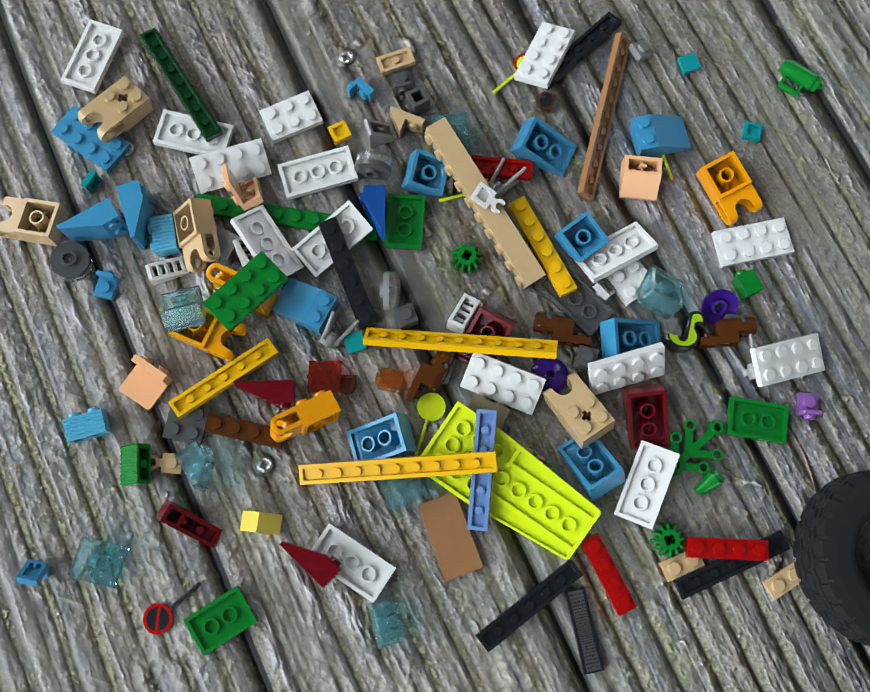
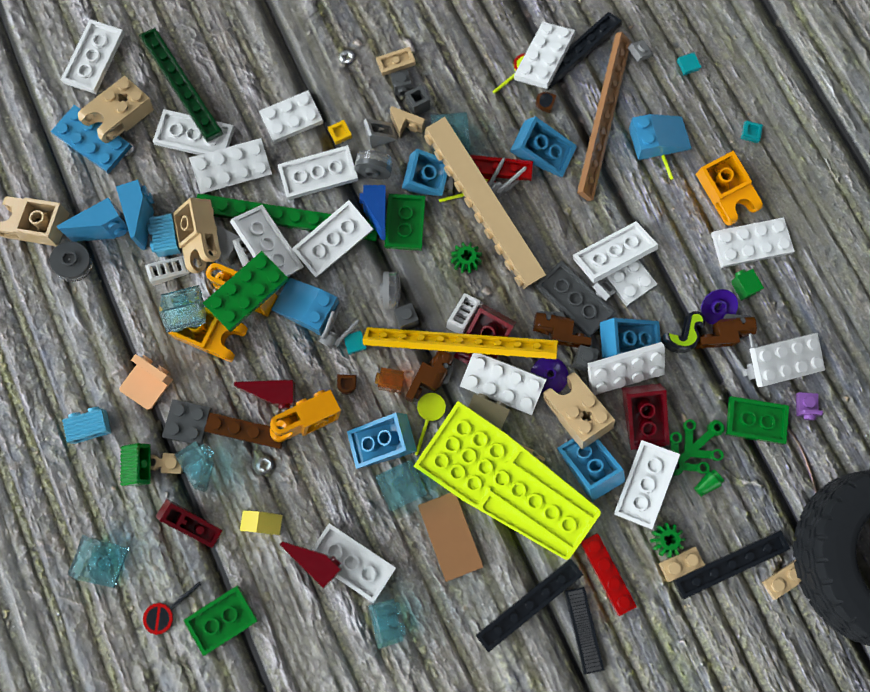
dark azure bracket [16,559,50,587] -> none
teal tile [80,170,102,194] -> none
dark azure bracket [93,269,120,301] -> none
yellow plate [168,338,279,420] -> none
light nougat bracket [221,163,264,211] -> none
yellow plate [298,451,498,485] -> none
clear red piece [307,360,343,393] -> none
black plate [318,216,378,330] -> none
dark azure bracket [347,77,376,103] -> none
medium blue plate [467,408,497,531] -> none
white plate [470,182,506,214] -> none
yellow plate [508,196,578,298] -> none
dark azure slope [554,211,610,263] -> none
light nougat slope [619,155,662,201] -> none
clear light blue slope [637,264,683,320] -> none
red plate [685,537,769,561] -> none
green piece [777,58,825,97] -> none

